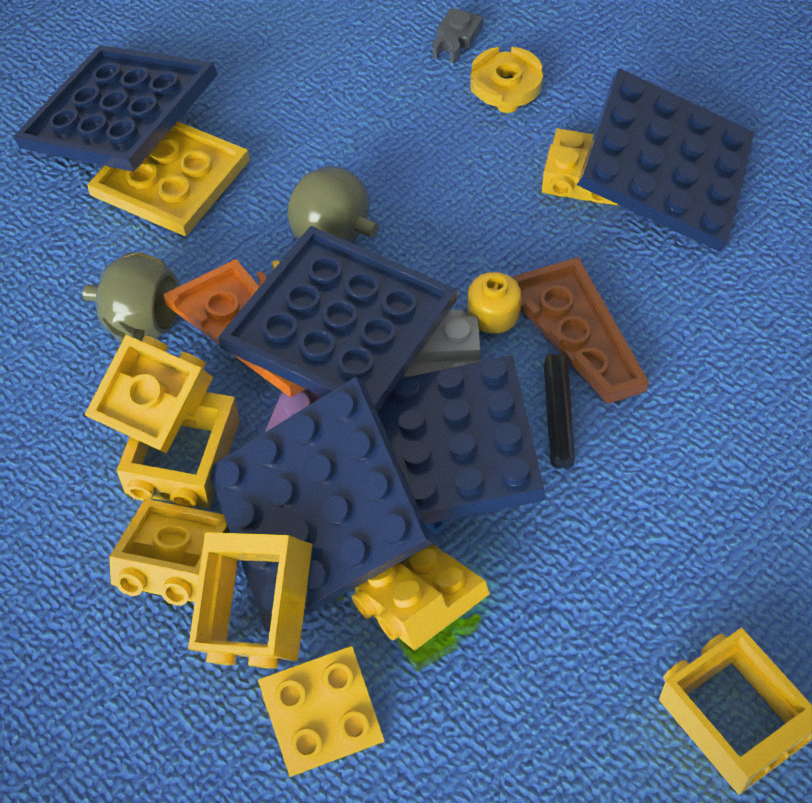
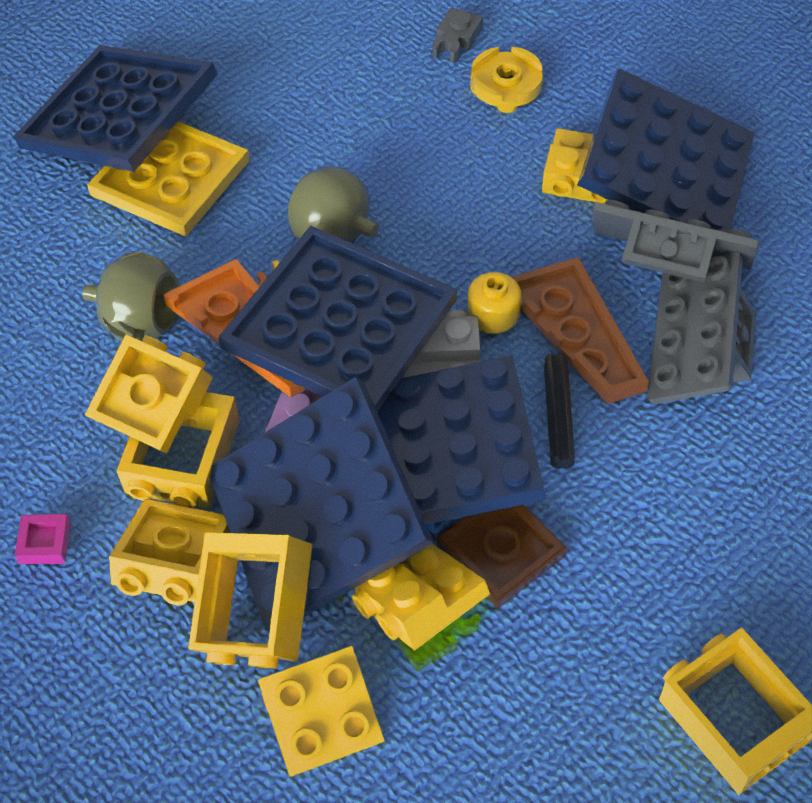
none -> dark pink plate [15,514,71,564]
none -> reddish brown tile [436,505,567,610]
none -> dark grey bracket [593,200,760,282]
none -> dark grey bracket [647,252,756,404]

